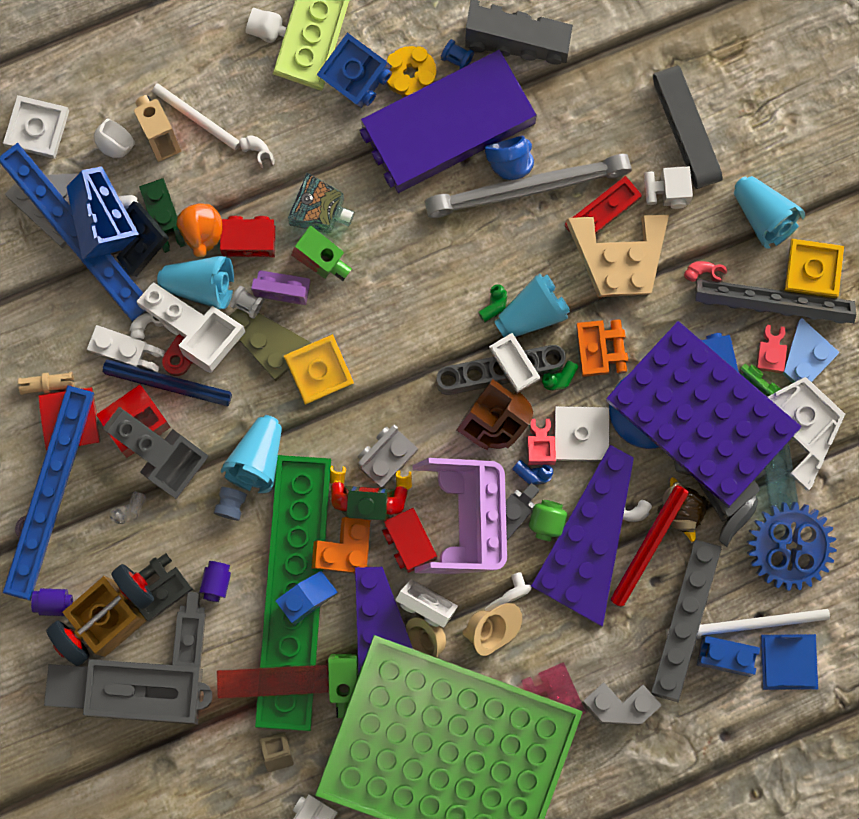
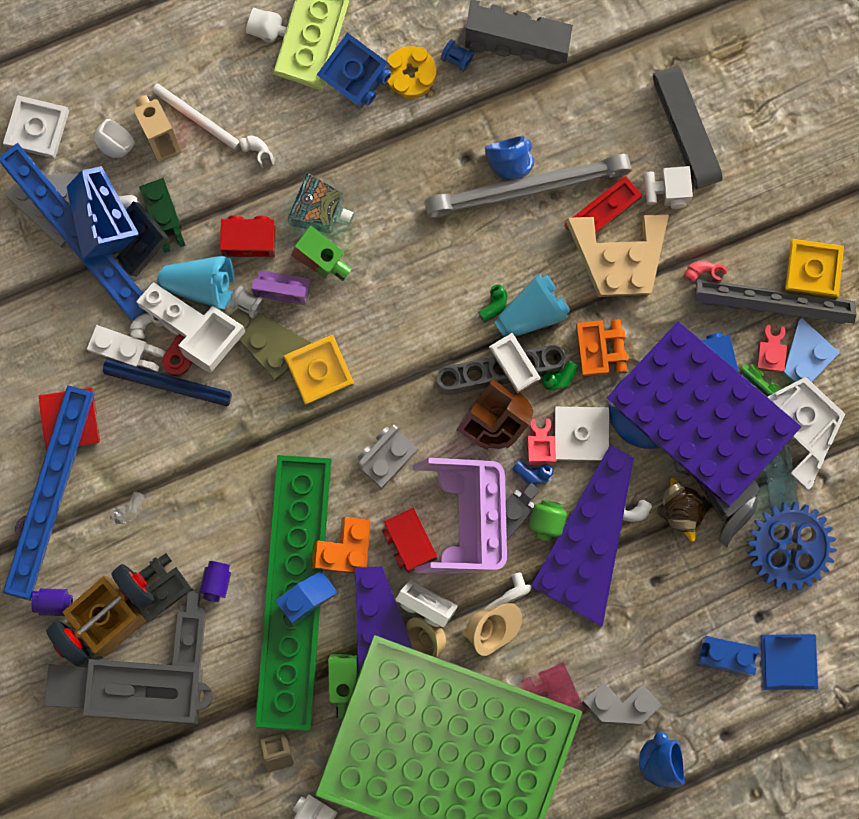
tan pin [18,372,75,395] -> none
red slope [96,384,171,458] -> none
dark grey plate [102,407,209,499] -> none
orange piece [176,203,222,258] -> none
sand blue wheel [214,487,247,521] -> none
clear red tile [217,665,329,699] -> none
medium azure cone [221,415,282,493] -> none
torso [330,466,412,520] -> none
dark purple brick [359,49,537,193] -> none
red axle [611,485,688,607] -> none
dark grey plate [651,540,722,703] -> none
white bar [666,609,830,639] -> none
medium azure cone [734,176,805,249] -> none
none -> blue piece [639,732,685,788]

